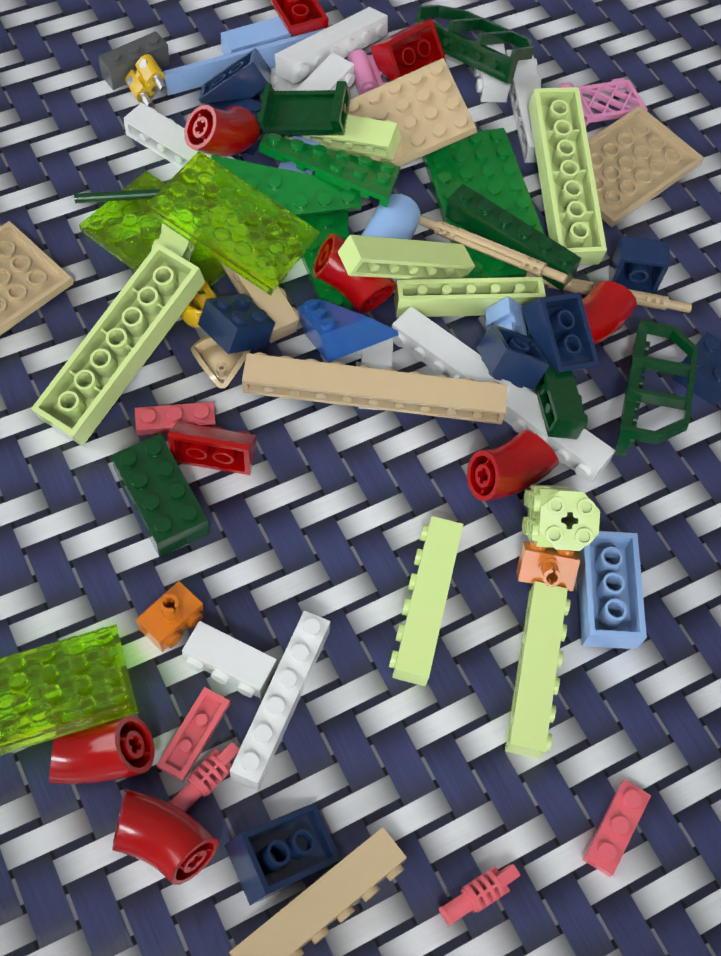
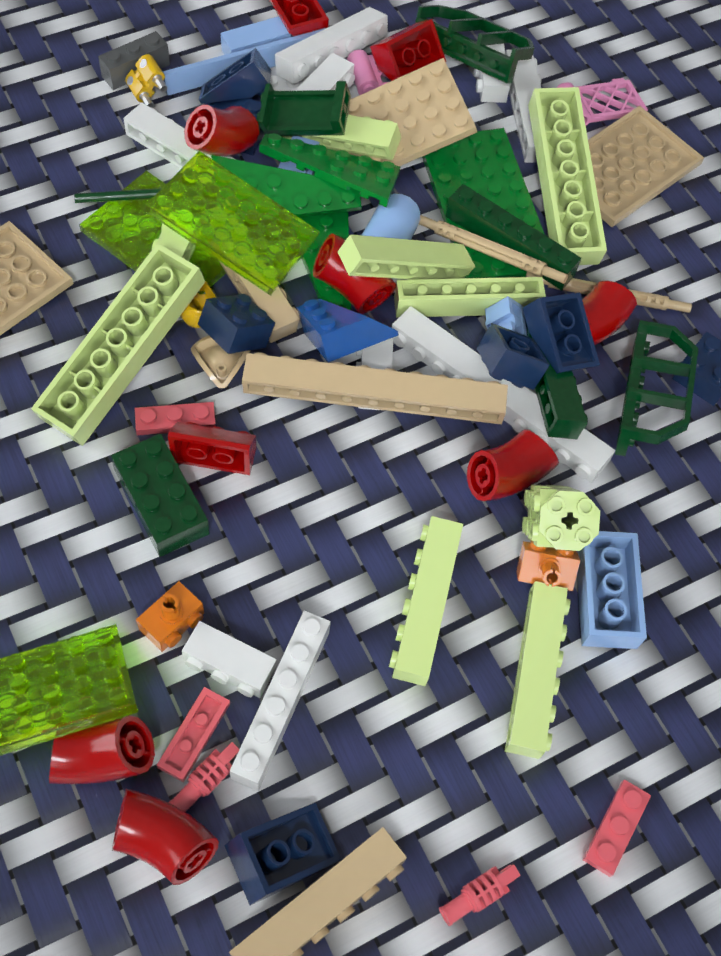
dark blue brick [609,235,670,294] -> none

